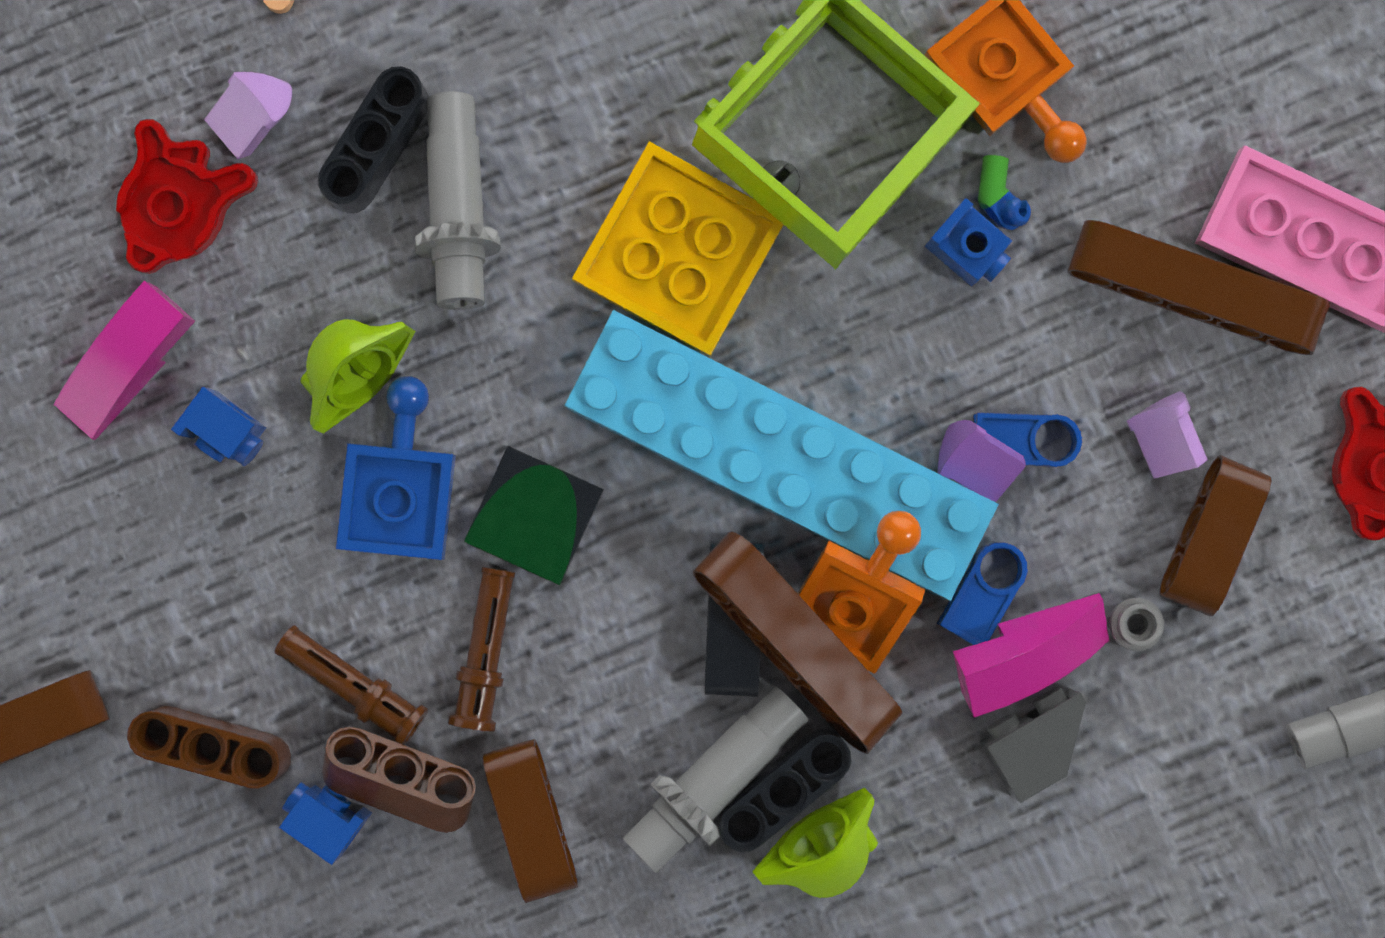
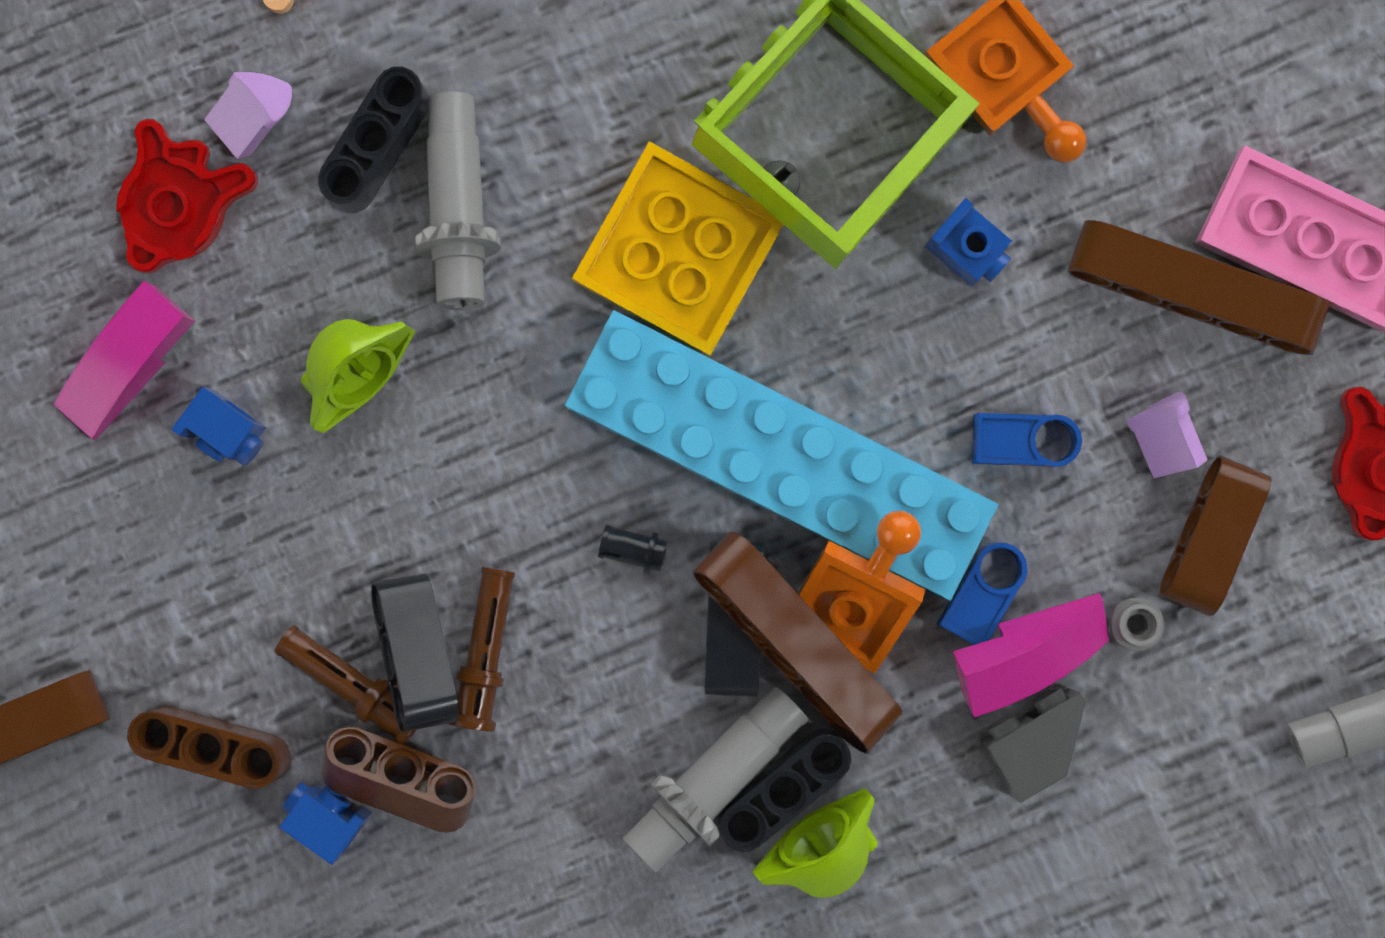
blue plate [336,376,456,560] -> none
dark green tile [464,446,604,585] -> none
reddish brown beam [483,739,578,903] -> none
medium lavender tile [938,420,1026,502] -> none
arm [978,155,1031,230] -> none
none -> black beam [371,573,458,732]
none -> black pin [598,524,668,574]

